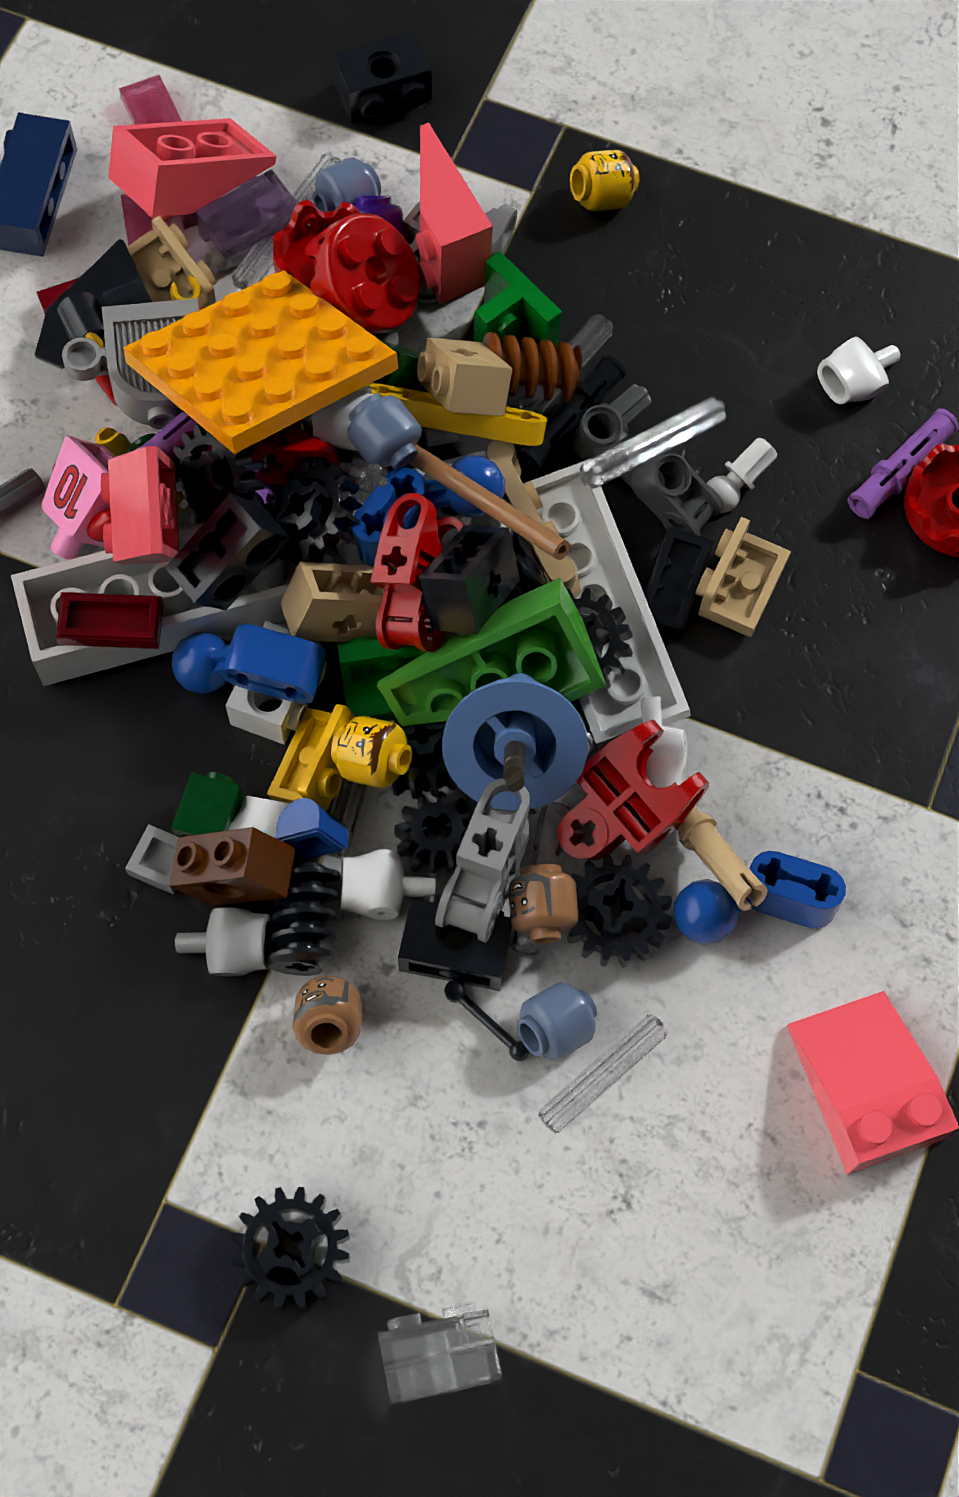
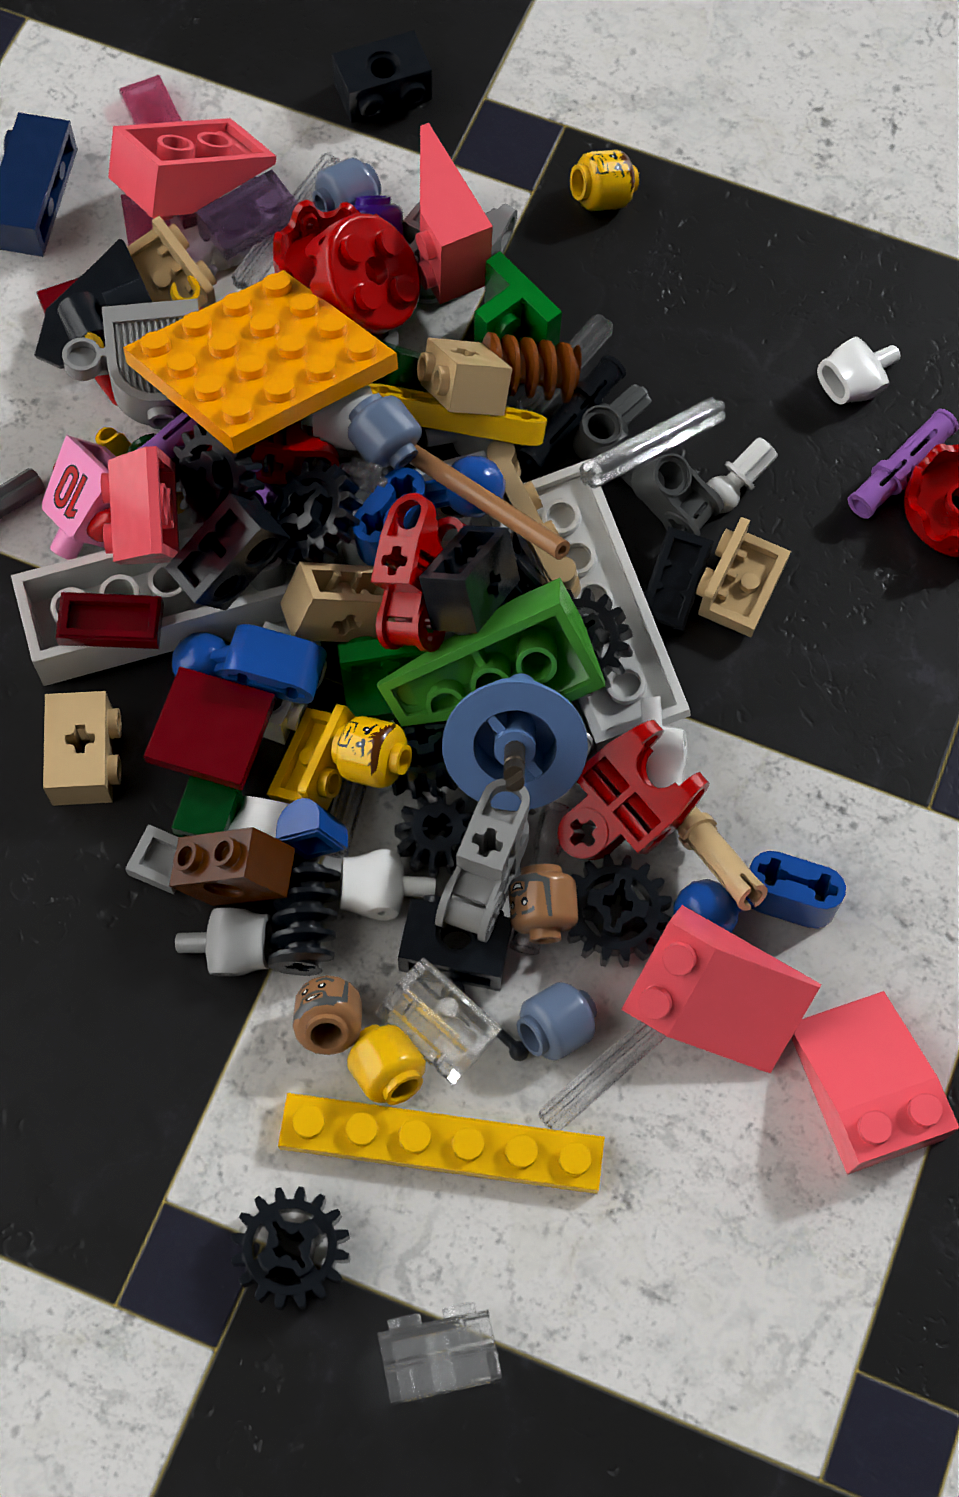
none -> tan brick [43,691,122,806]
none -> dark red tile [144,667,276,791]
none -> yellow plate [278,1093,605,1194]
none -> yellow head [347,1024,426,1105]
none -> clear brick [375,958,502,1085]
none -> coral slope [621,905,821,1074]

